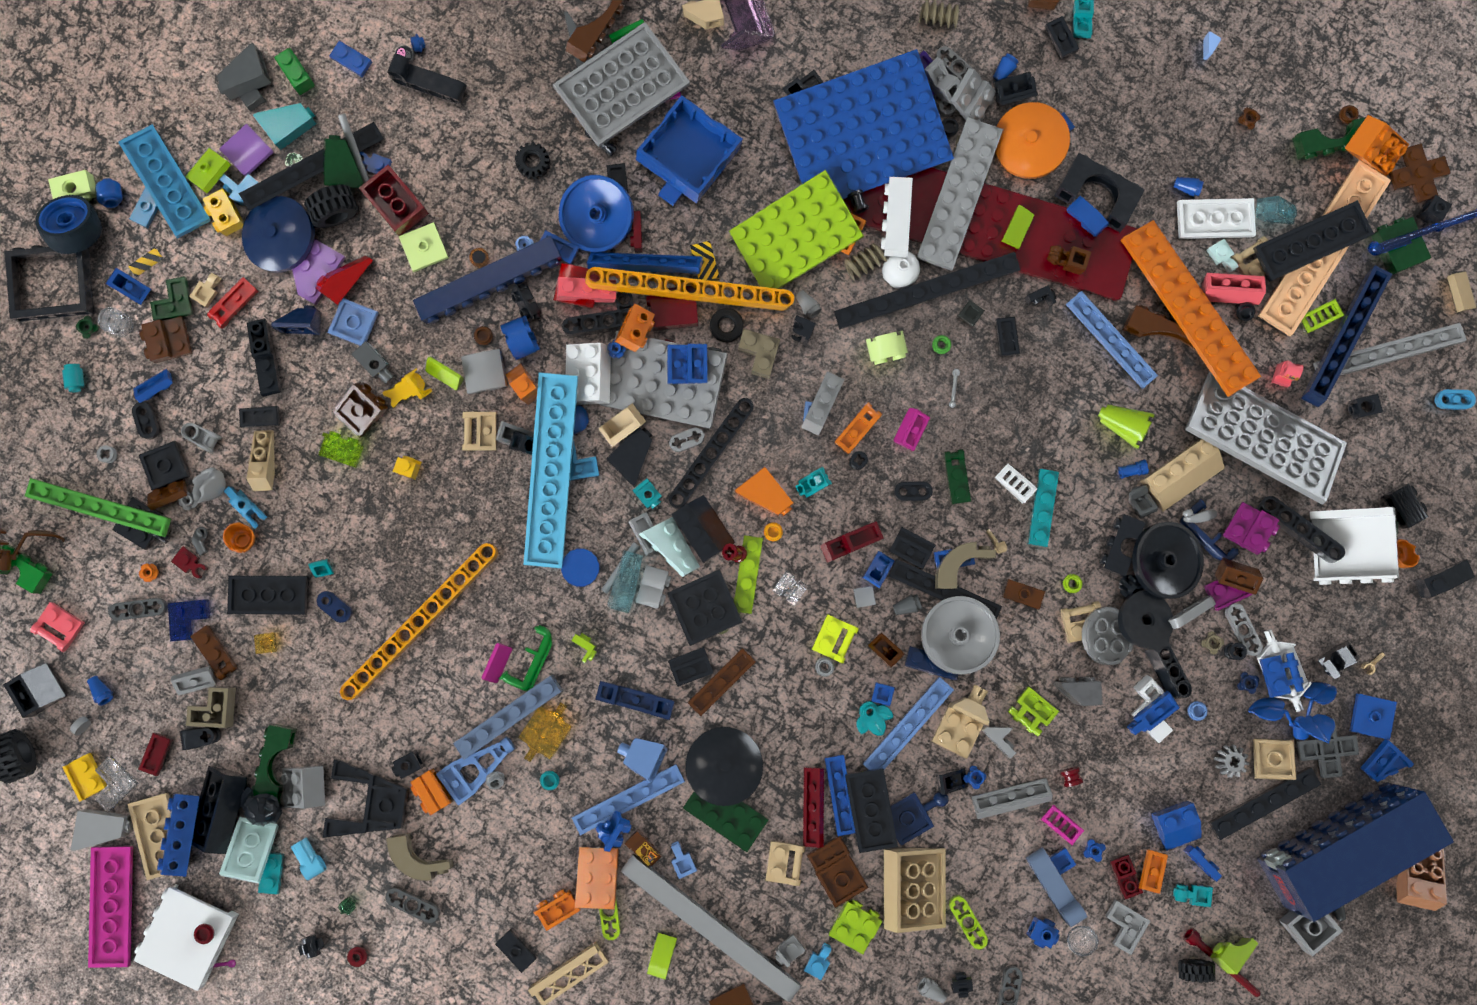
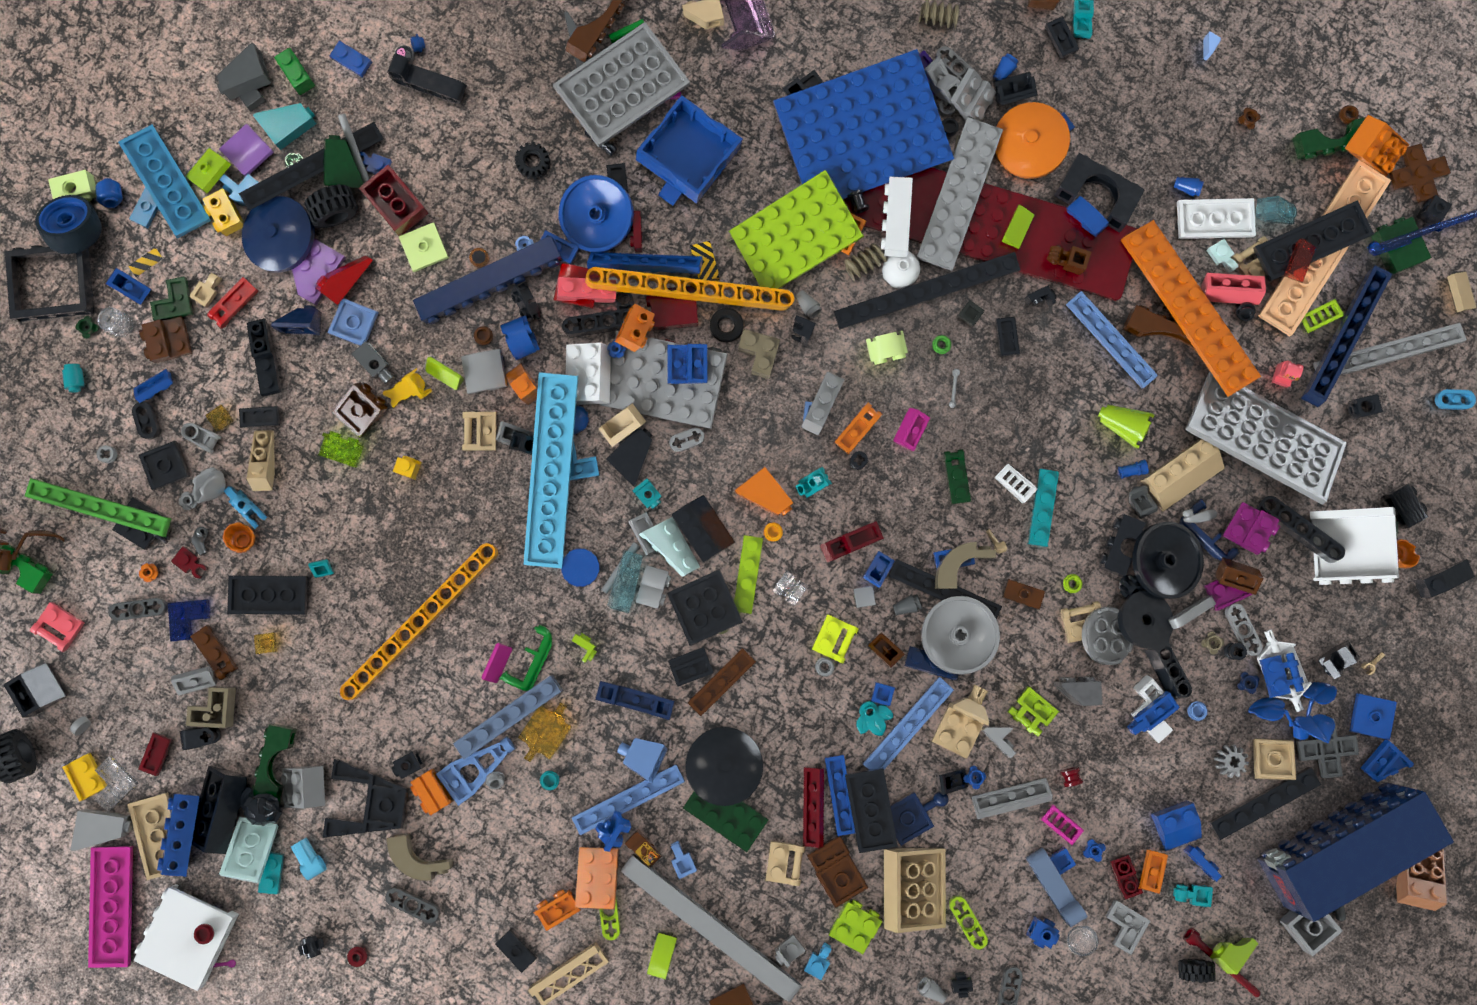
blue cone [87,676,113,706] -> none
reddish brown plate [147,479,187,511] -> none
dark blue plate [317,591,352,623] -> none
clear green plate [337,896,356,915] -> none
black beam [669,398,753,509] -> none
dark red bush [722,543,747,563] -> none
black plate [888,527,936,570] -> none
black plate [894,481,933,501] -> none
none -> clear yellow plate [205,404,234,432]
none -> clear red slope [1284,238,1316,283]

